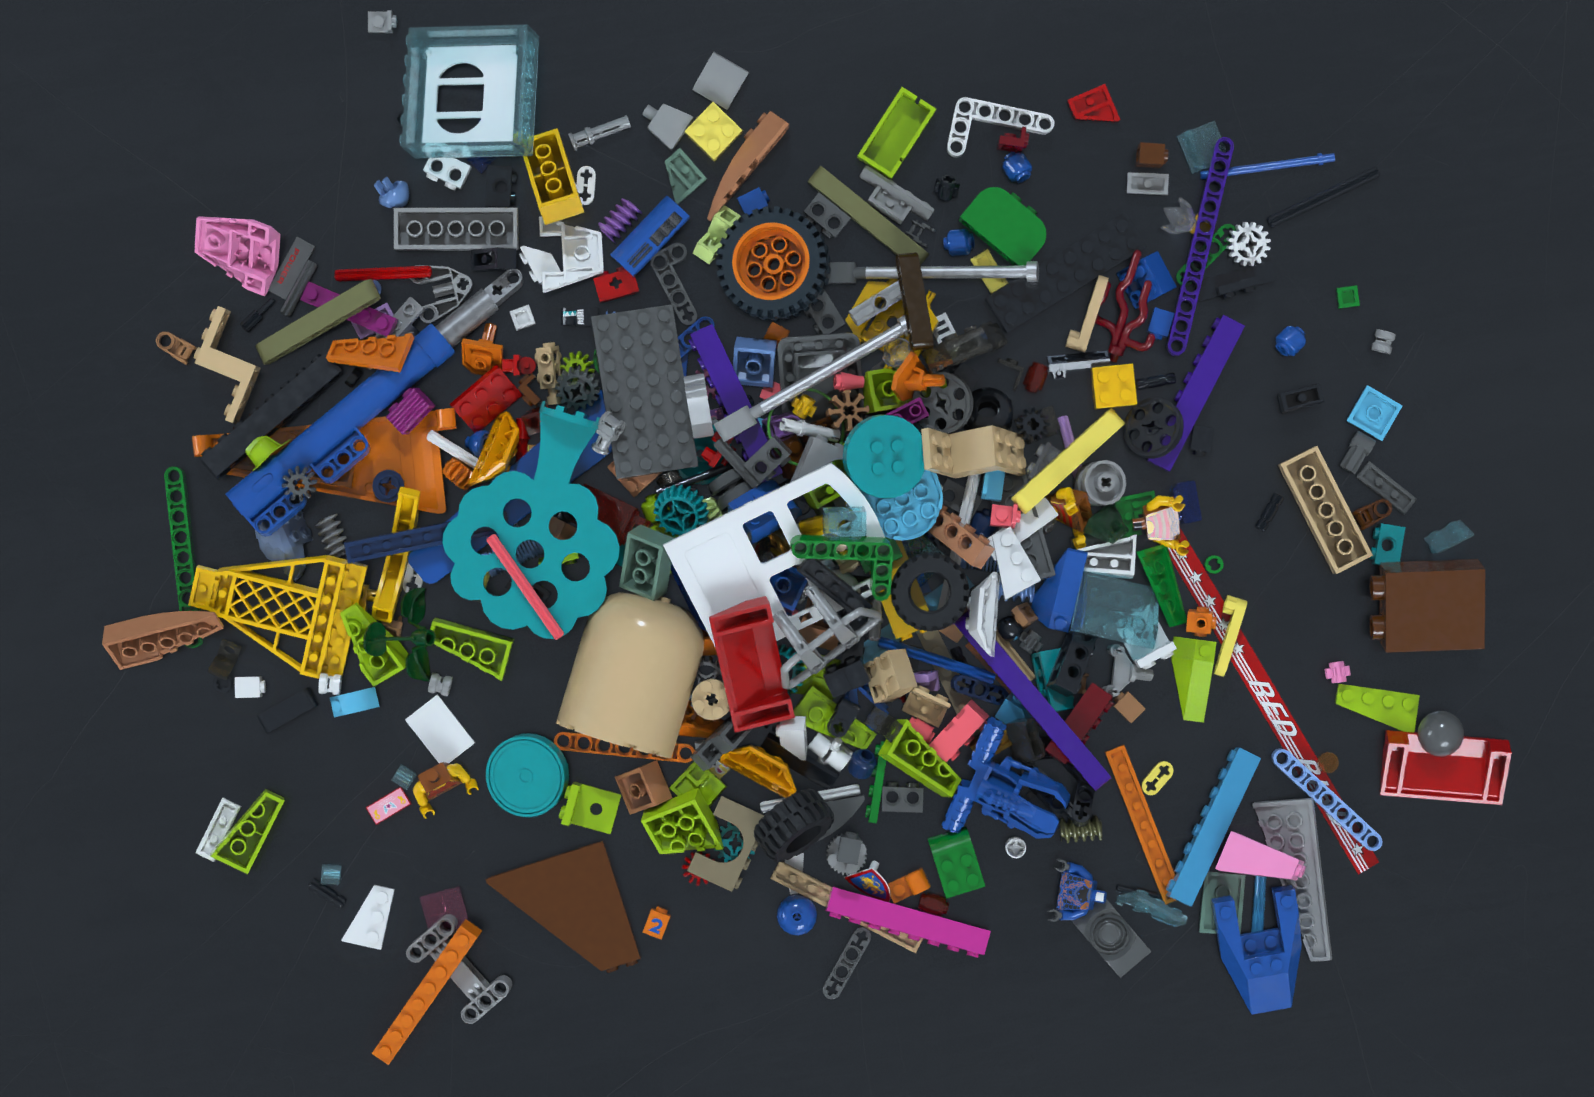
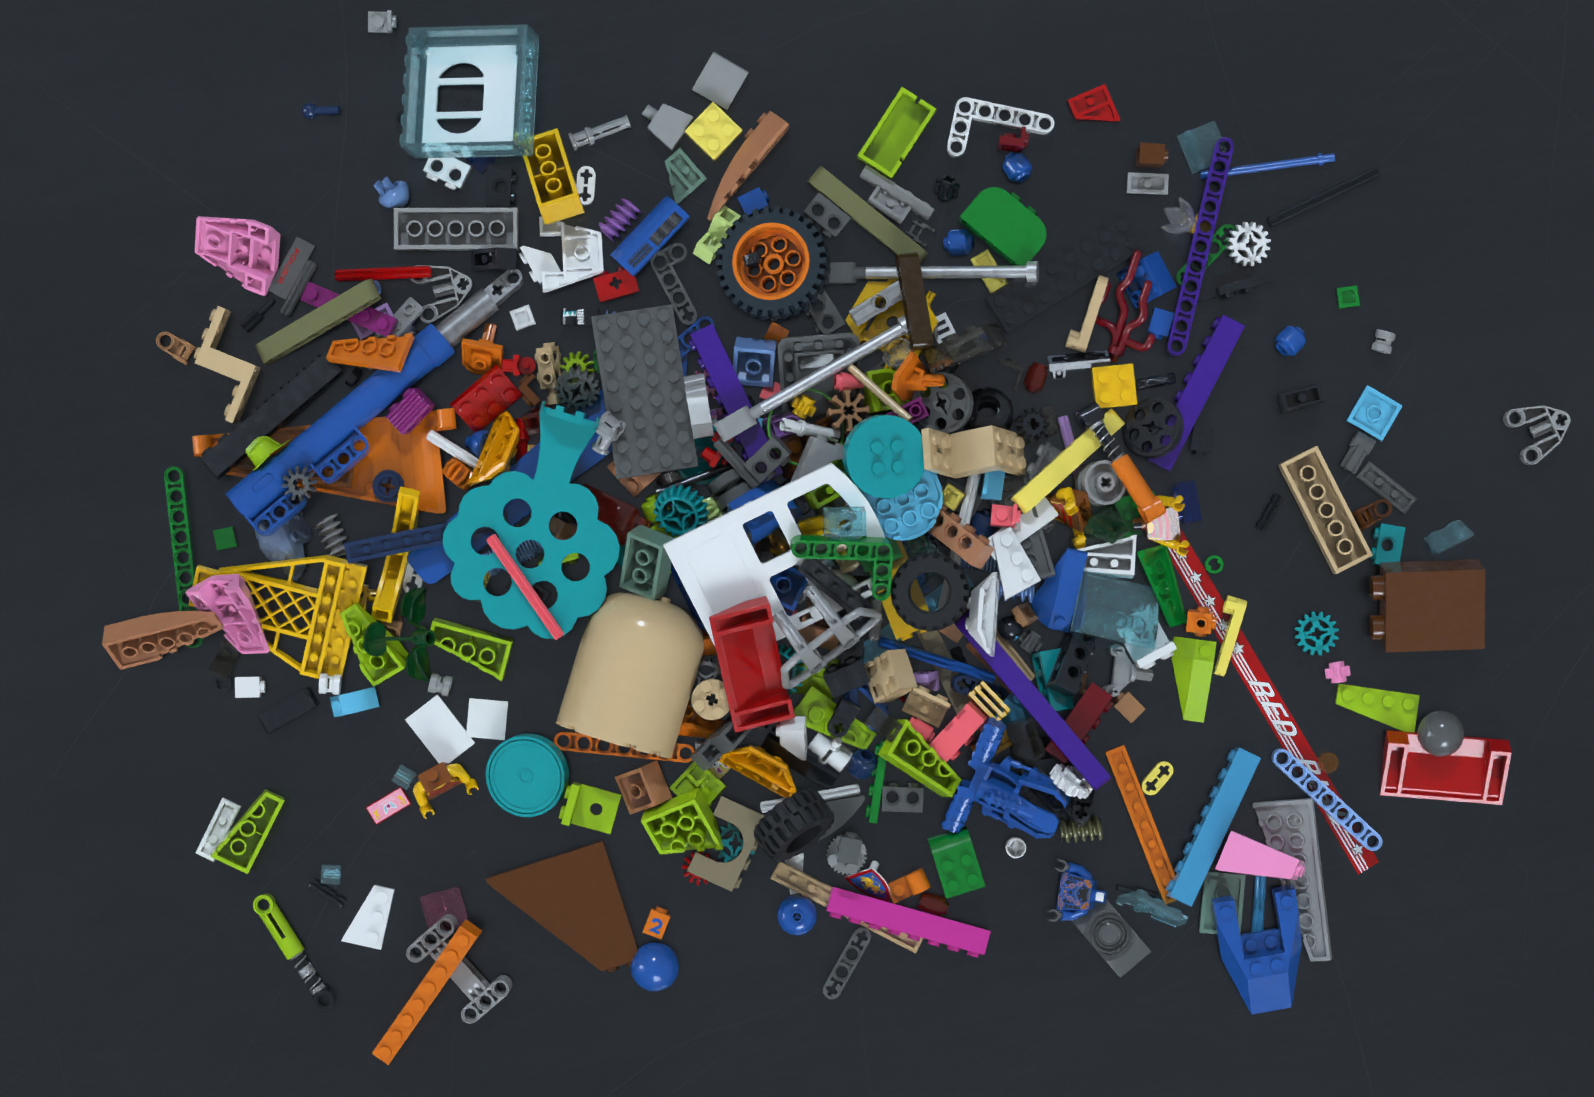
none -> bright pink wedge [185,574,270,654]
none -> green tile [213,526,238,551]
none -> piece [253,893,336,1011]
none -> dark blue bar [302,103,340,119]
none -> white sticker [466,698,508,740]
none -> blue piece [630,942,679,991]
none -> black axle [742,252,763,267]
none -> tan bar [847,364,913,422]
none -> light yellow tile [942,483,966,511]
none -> yellow tile [968,681,1011,721]
none -> white gear [1049,764,1093,799]
none -> piece [1076,401,1166,524]
none -> teal gear [1294,611,1339,655]
none -> light grey connector [1503,405,1571,465]

